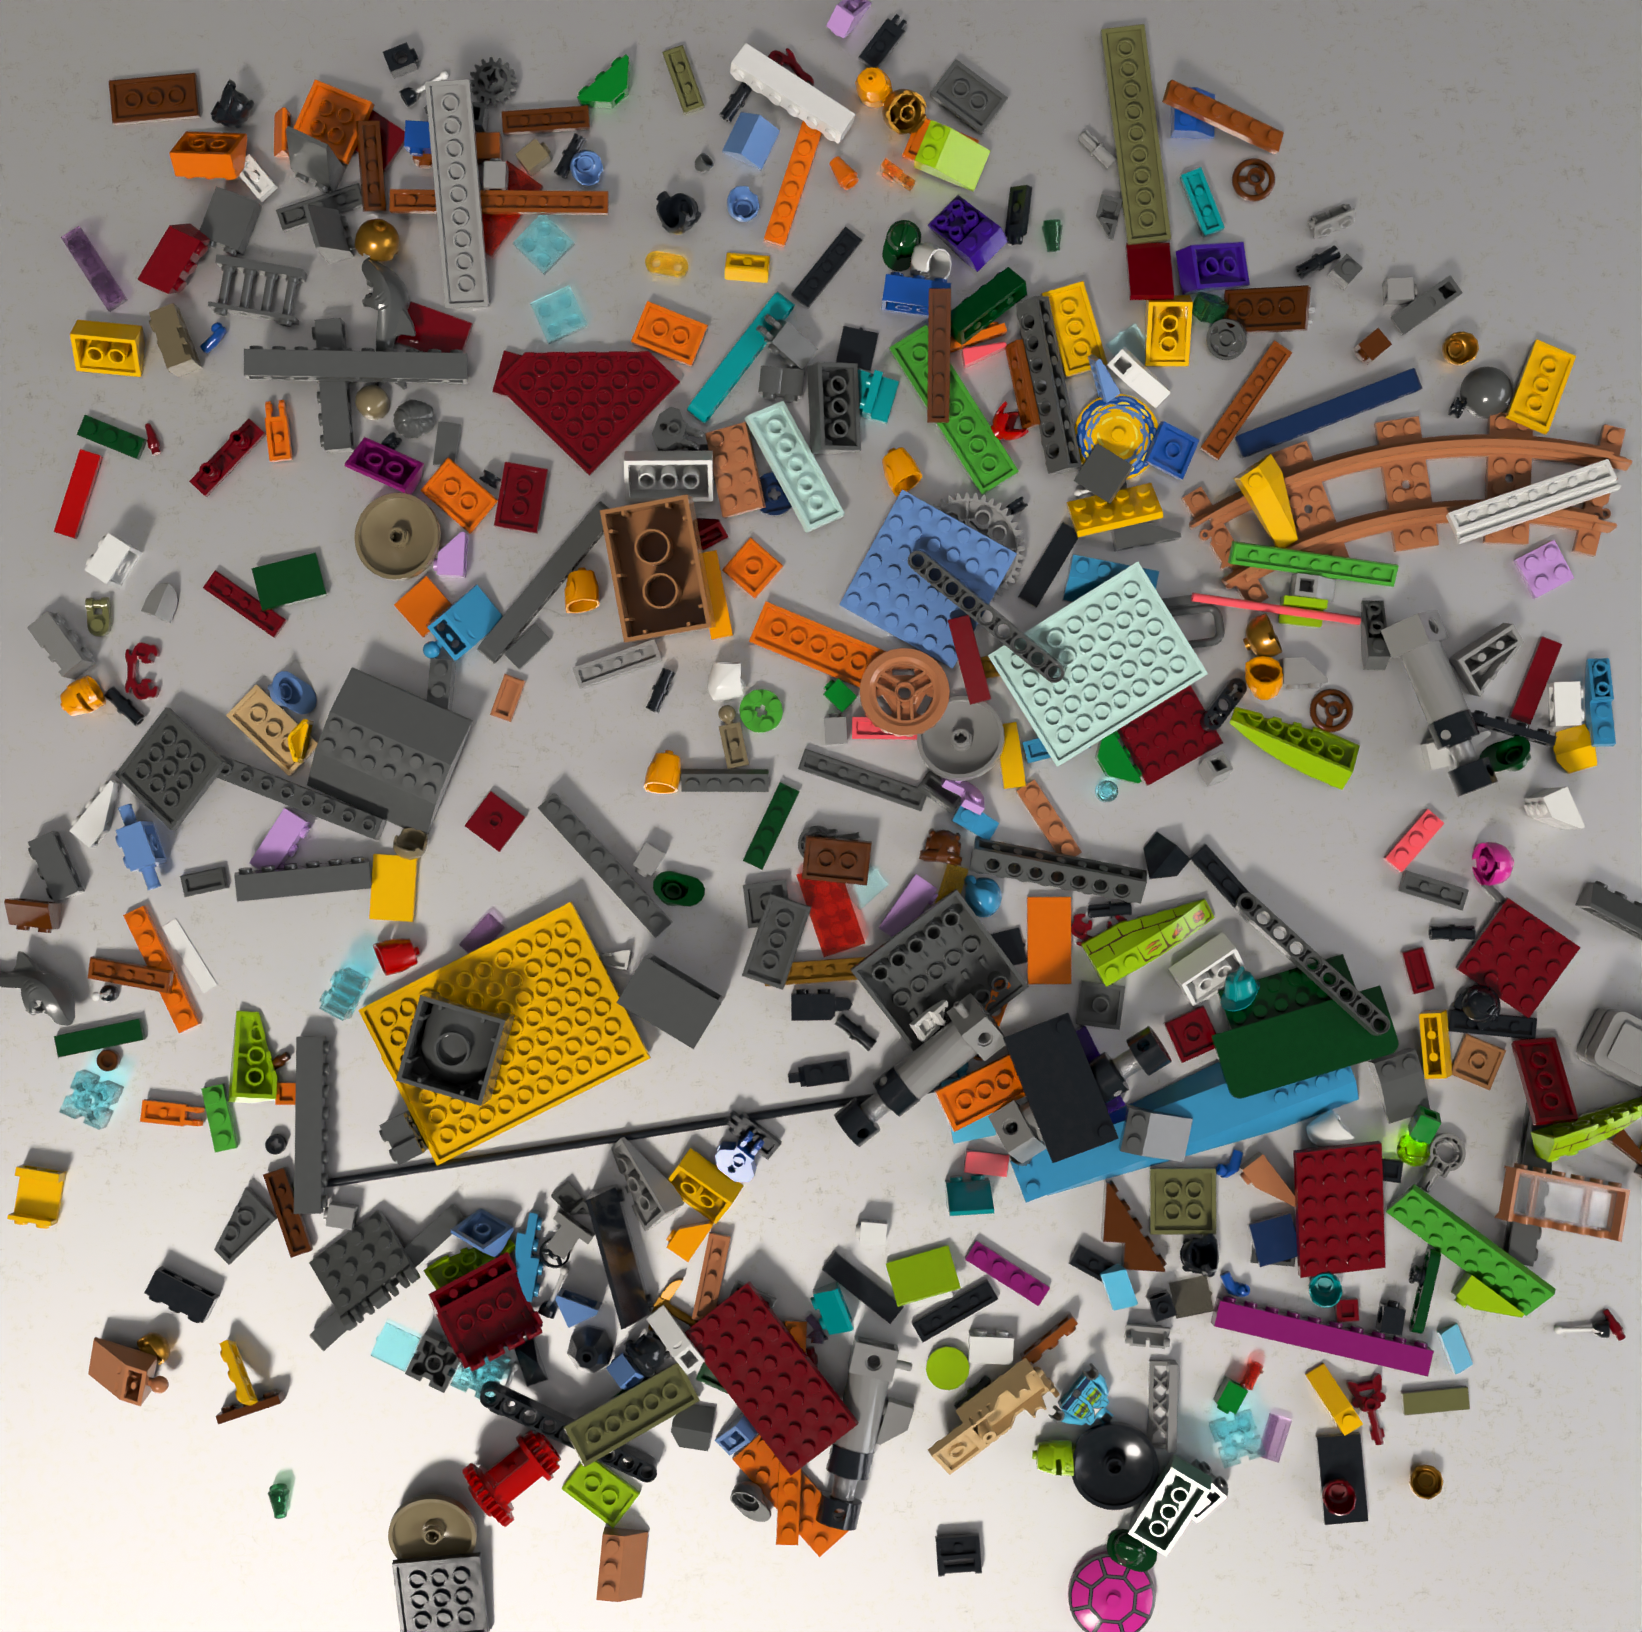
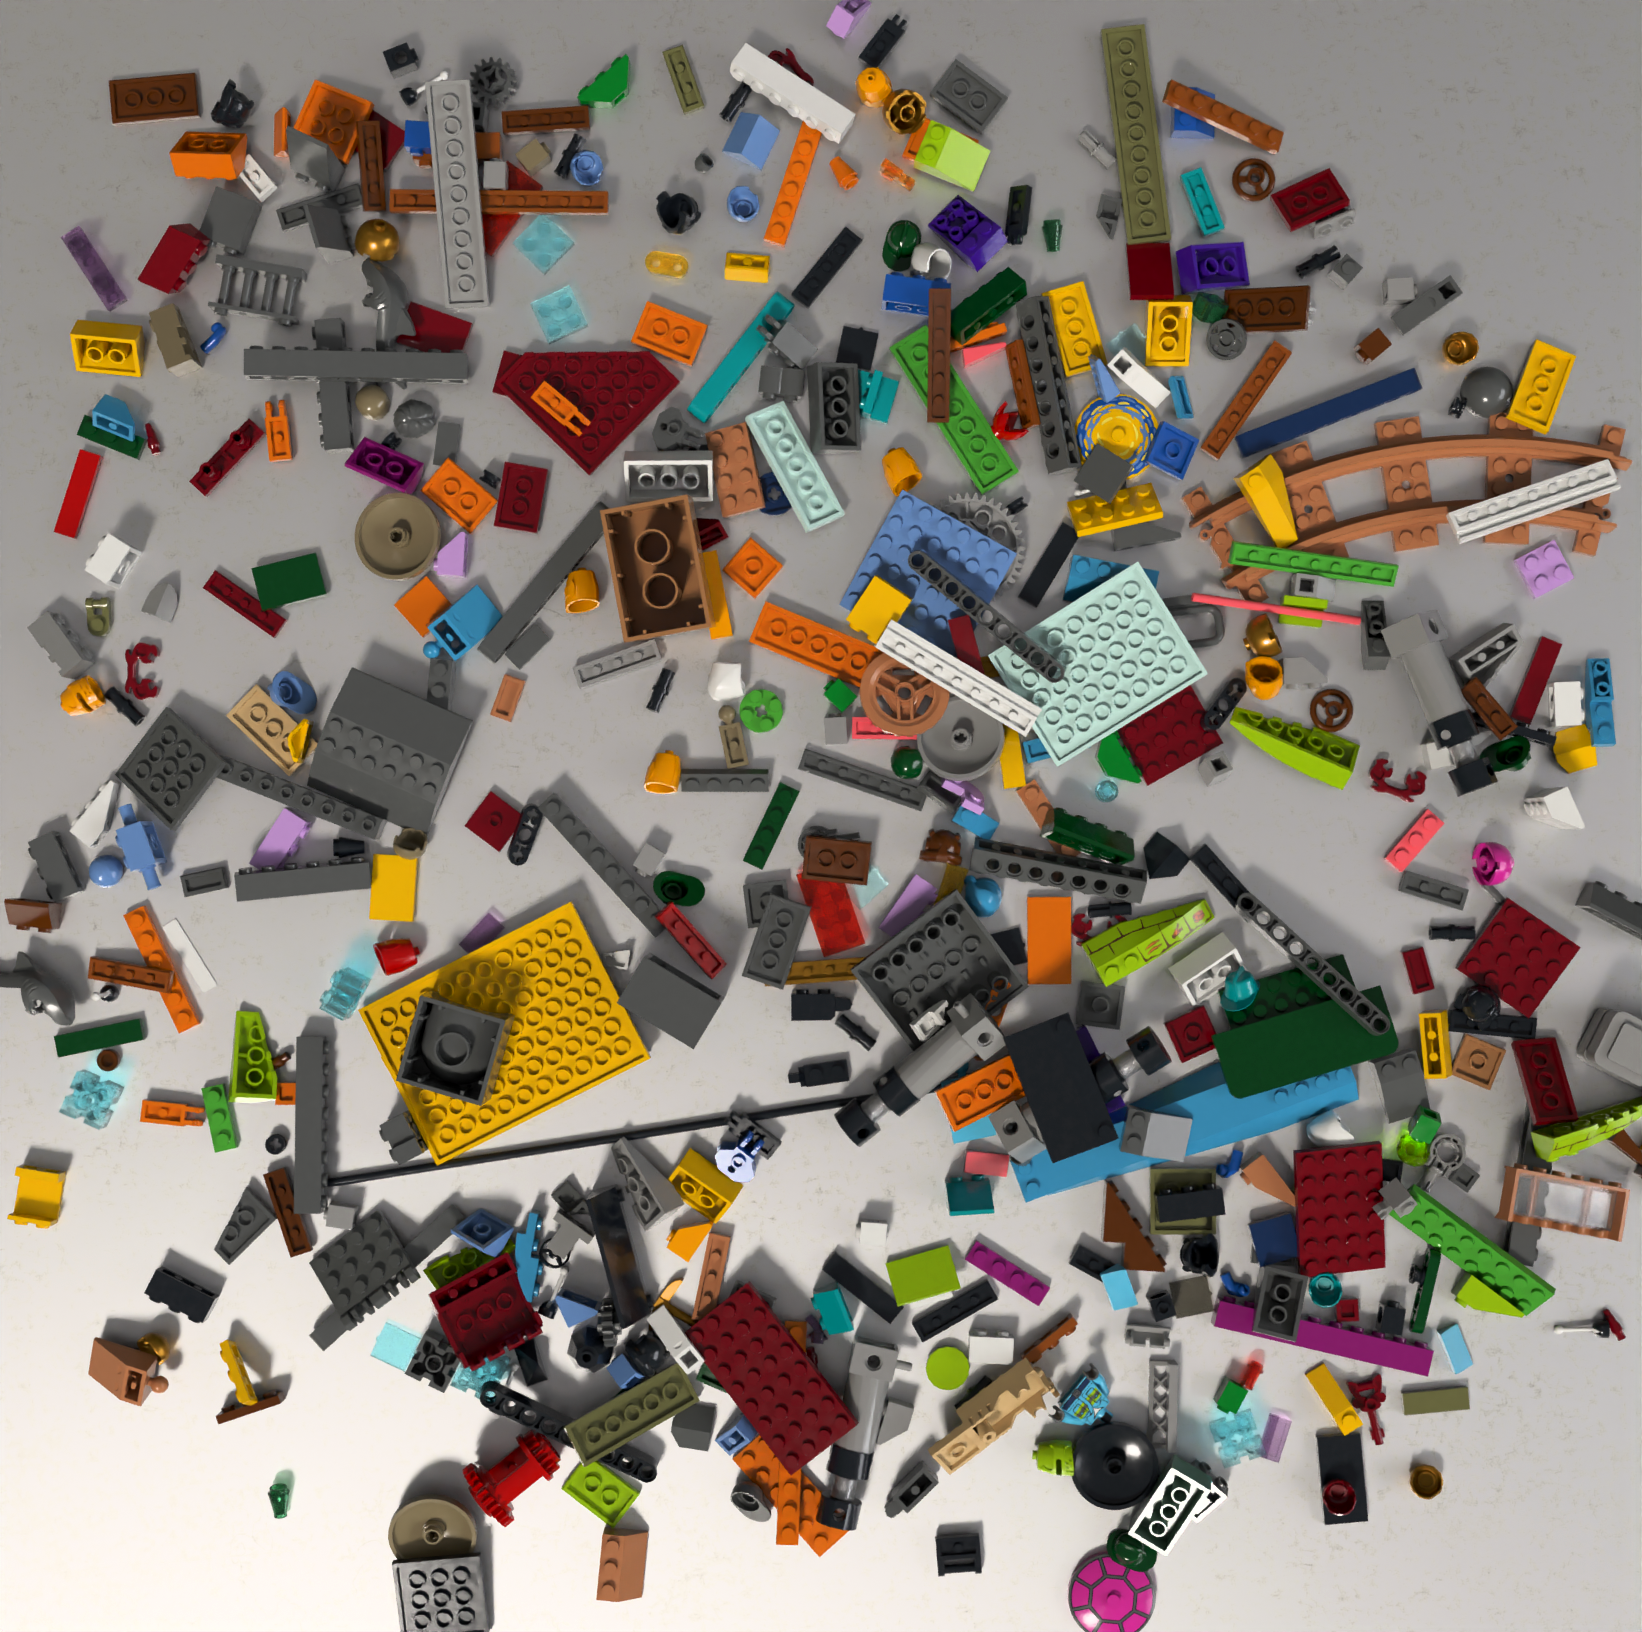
none -> medium blue hair [89,855,123,888]
none -> dark azure slope [92,394,135,442]
none -> black cone [333,837,365,858]
none -> black beam [507,803,543,866]
none -> orange hinge [531,380,591,436]
none -> dark grey gear [597,1298,622,1347]
none -> red tile [654,902,727,979]
none -> yellow brick [846,575,913,644]
none -> white plate [875,619,1042,737]
none -> dark grey hinge [884,1460,939,1518]
none -> dark green hair [891,746,923,779]
none -> dark green slope [1040,807,1135,865]
none -> black brick [1154,1183,1226,1223]
none -> dark azure tile [1168,376,1194,419]
none -> dark grey slope [1252,1266,1308,1342]
none -> dark red plate [1270,168,1350,232]
none -> dark red helmet [1368,759,1427,803]
none -> light grey brick [1372,1178,1418,1220]
none -> dark grey tile [1448,1163,1480,1193]
none -> reddish brown tile [1460,676,1518,741]

